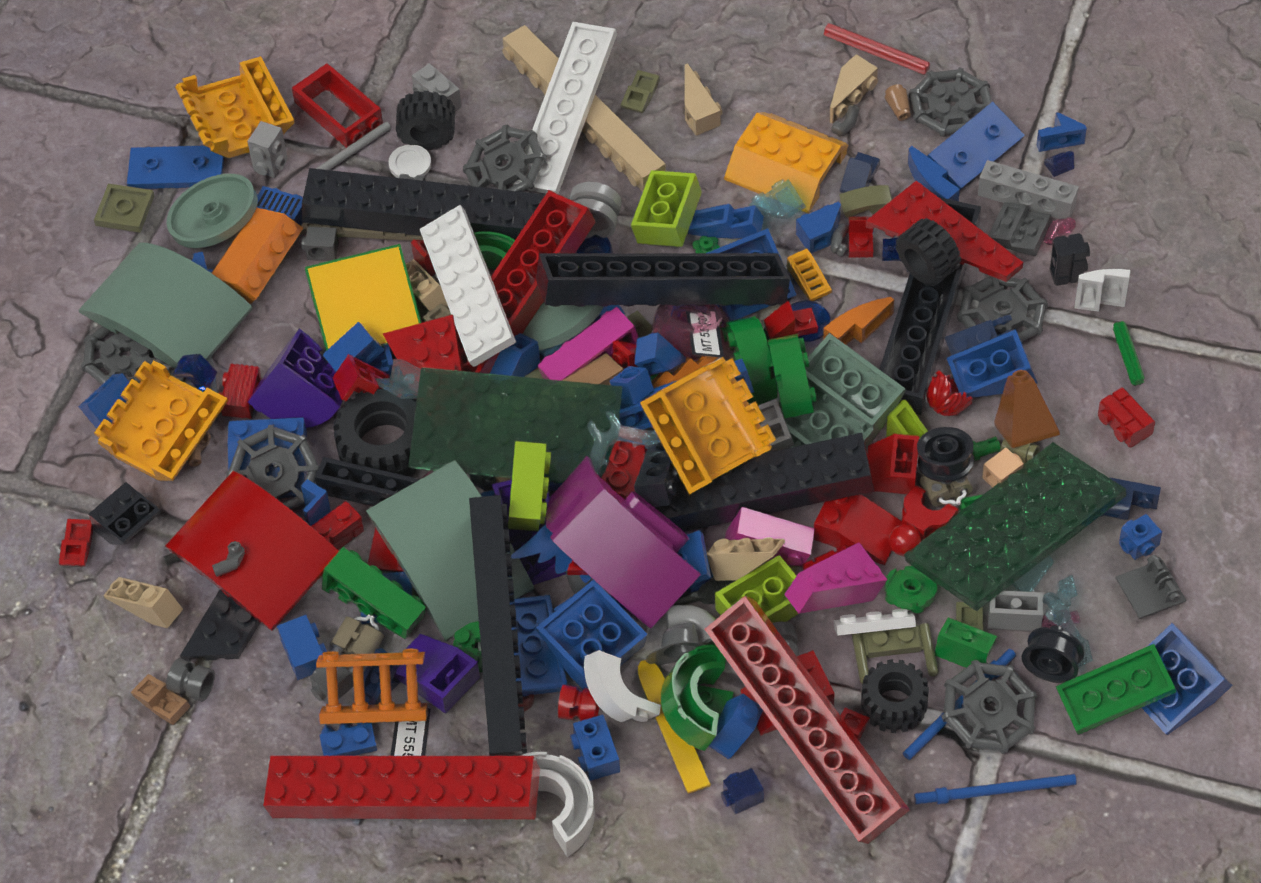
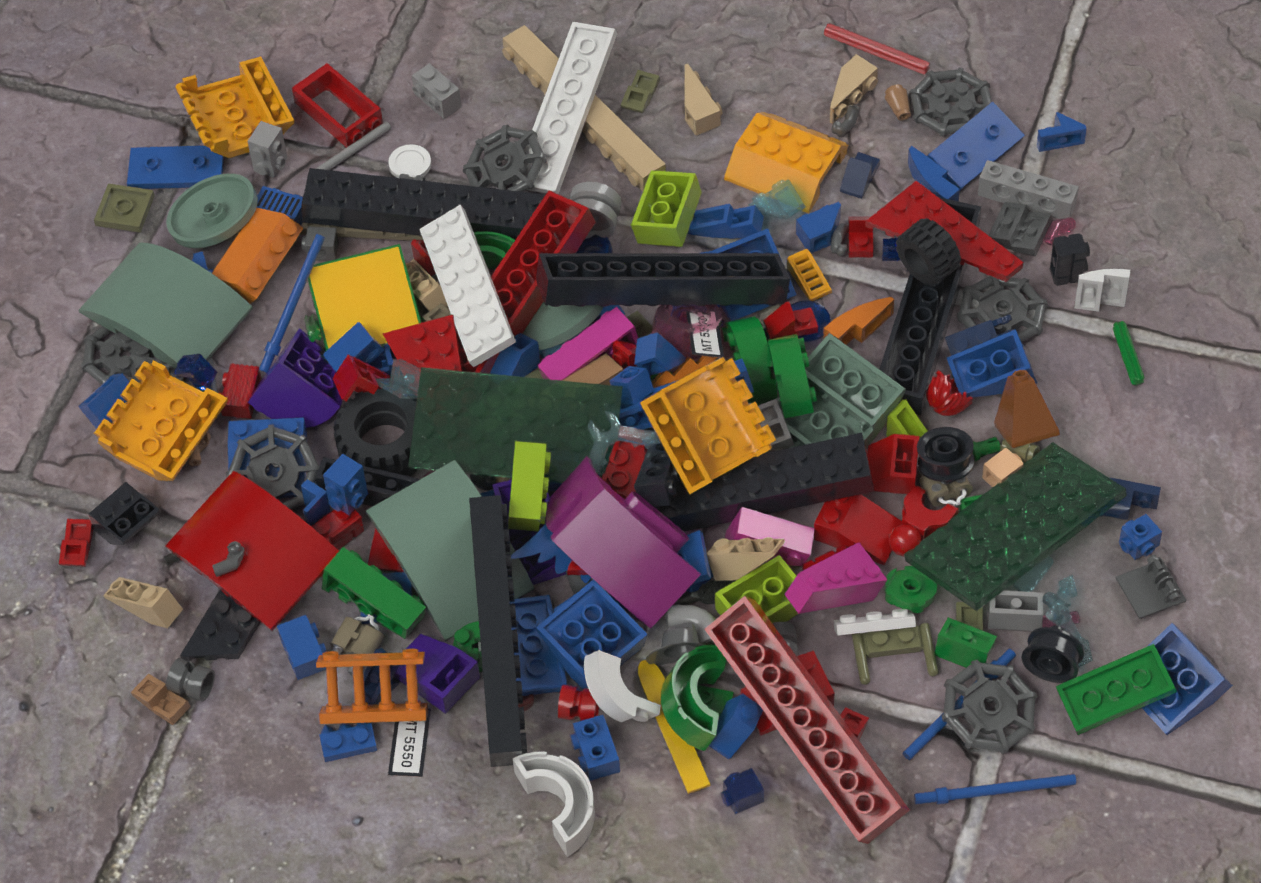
red brick [263,756,540,820] -> none
dark grey brick [310,667,354,704] -> none
black tyre [396,91,455,150] -> none
green plant [692,236,720,253] -> none
olive slope [839,185,892,218] -> none
black tyre [861,659,929,733] -> none
clear blue slope [1044,151,1074,177] -> none
red brick [1098,387,1155,448] -> none
none -> blue bar [259,234,325,373]
none -> green axle [304,313,322,343]
none -> blue brick [323,454,368,515]

